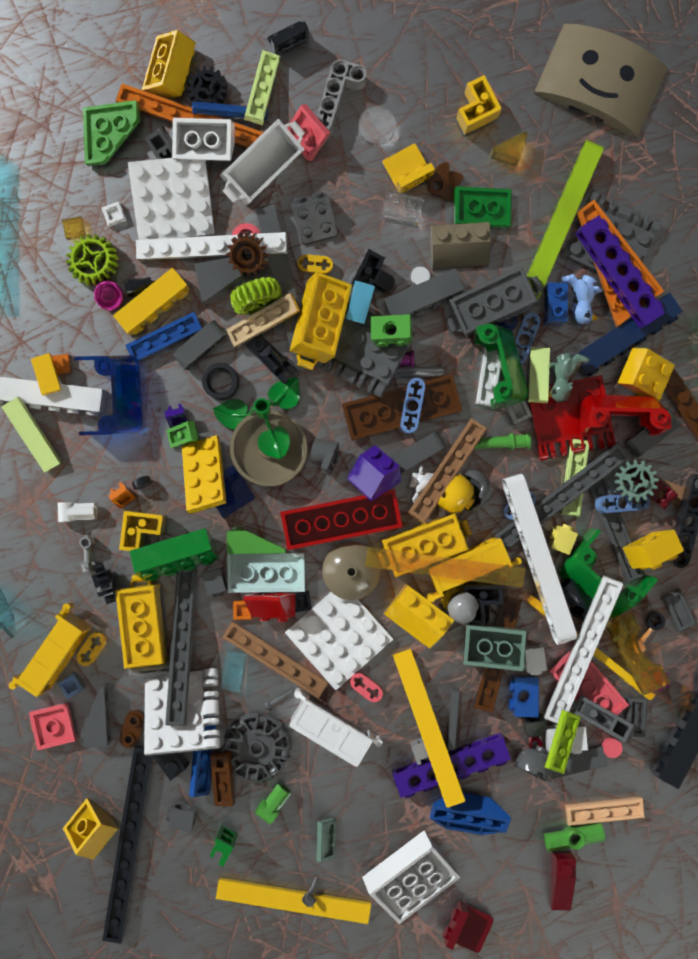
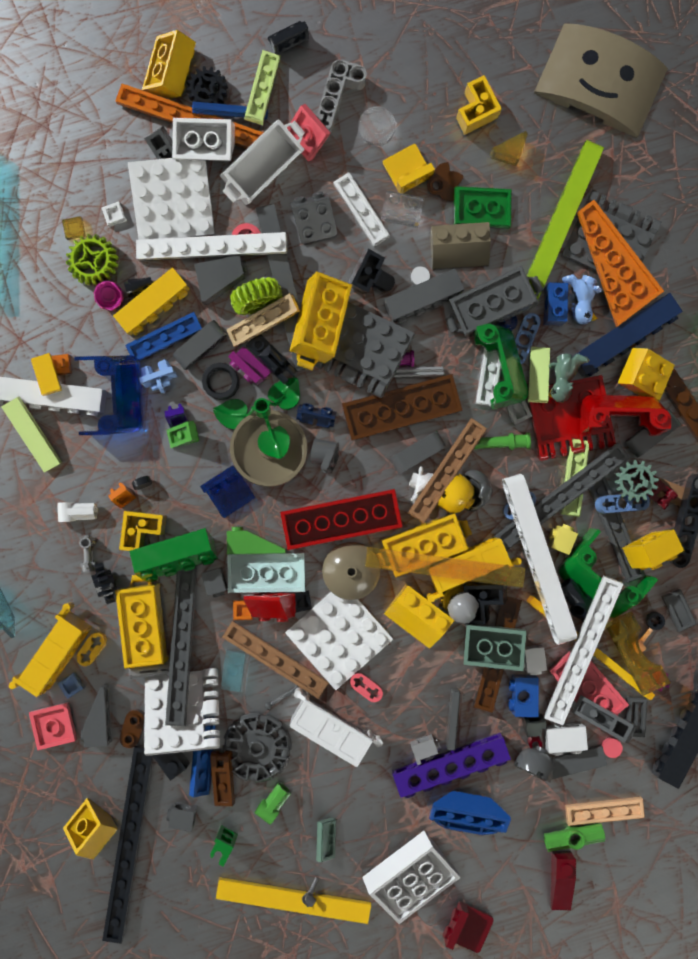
bright green plate [83,100,140,166] -> none
yellow plate [182,435,226,514] -> none
reddish brown gear [226,231,270,276] -> none
yellow beam [297,254,333,275] -> none
medium azure tile [345,280,375,324] -> none
dark purple slope [347,445,402,502] -> none
bright green brick [371,314,413,347] -> none
yellow tile [393,649,465,808] -> none
medium blue beam [400,378,425,434] -> none
lime tile [545,710,581,774] -> none
dark purple brick [575,215,665,329] -> none
none -> light blue hips [139,359,178,394]
none -> magenta bracket [228,347,270,386]
none -> dark blue hinge [296,403,337,428]
none -> white tile [333,172,390,247]

